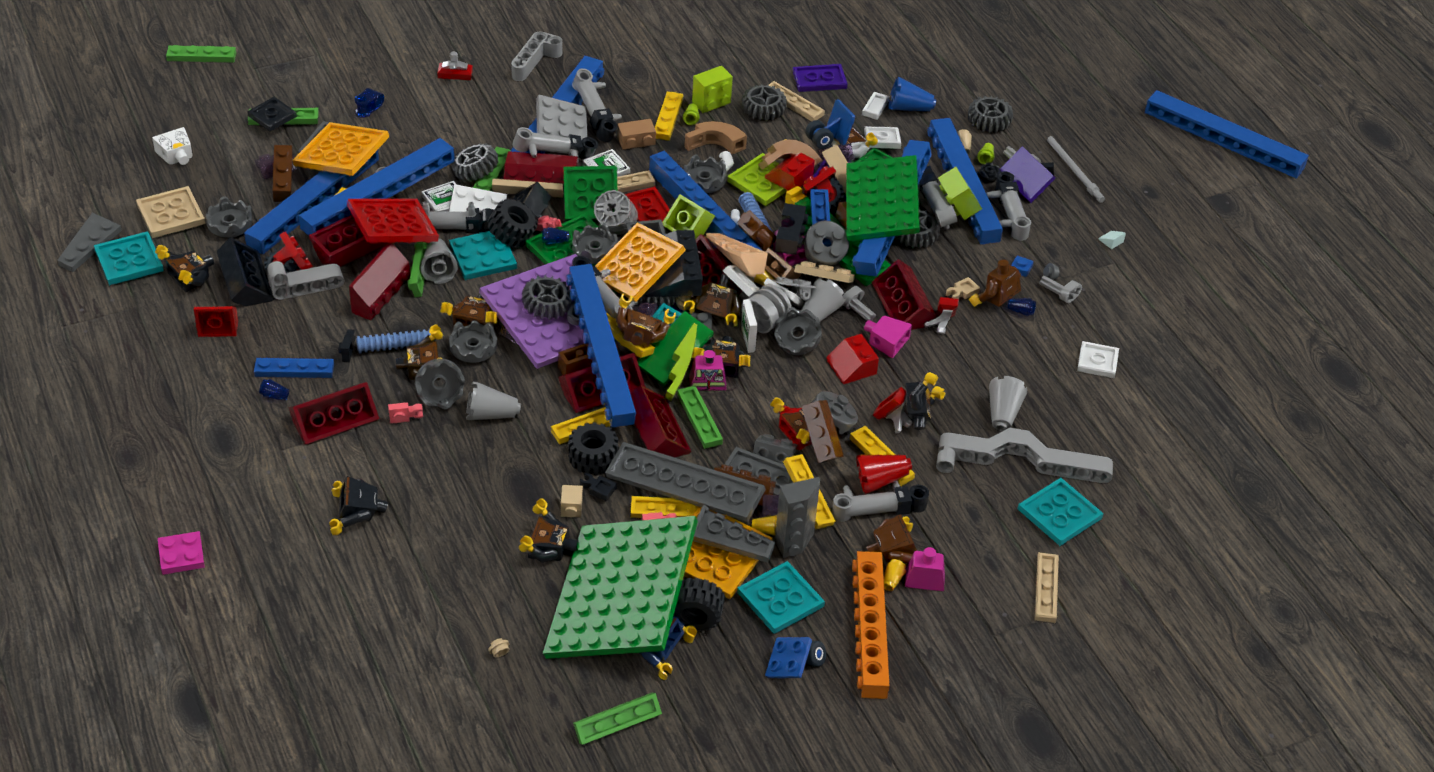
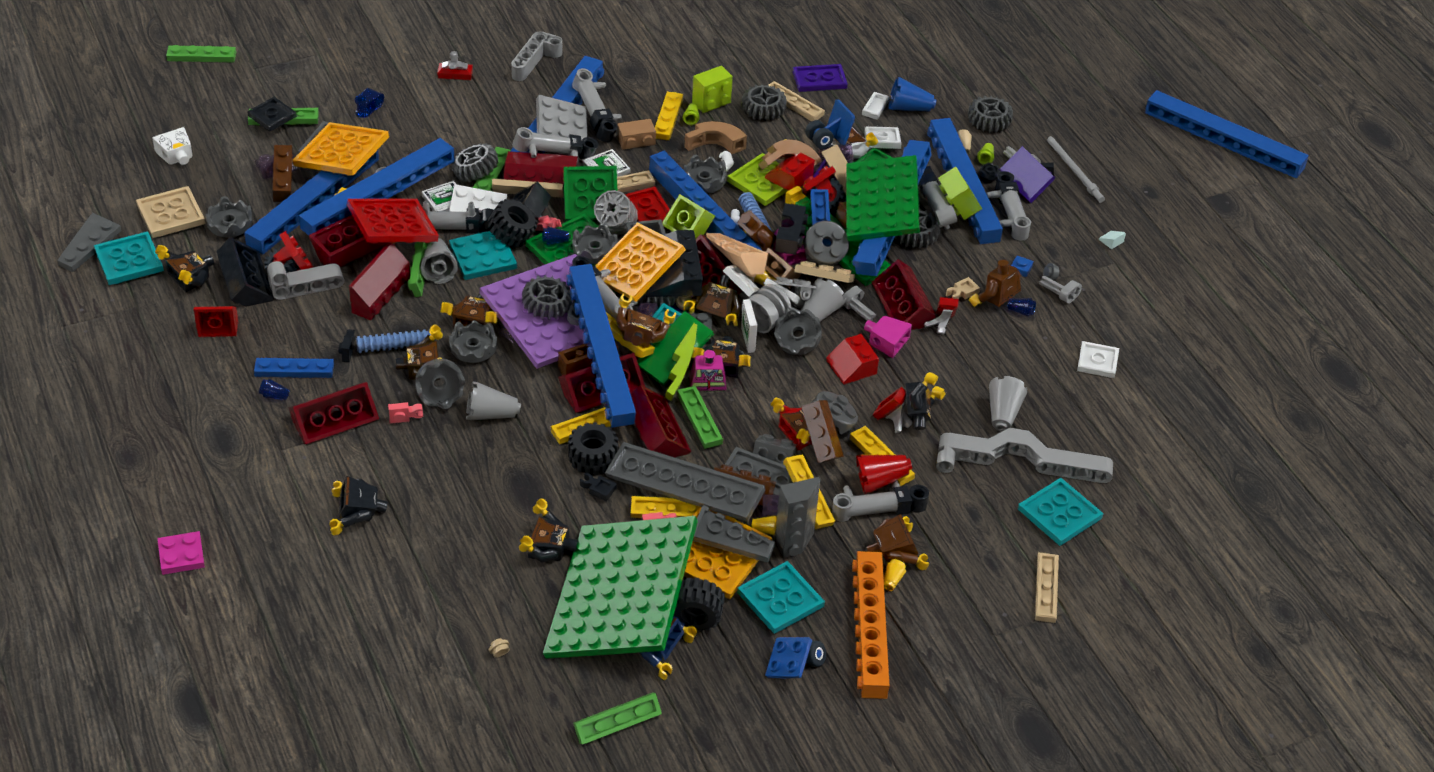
tan brick [561,485,583,517] -> none
dark pink torso [905,547,945,591] -> none

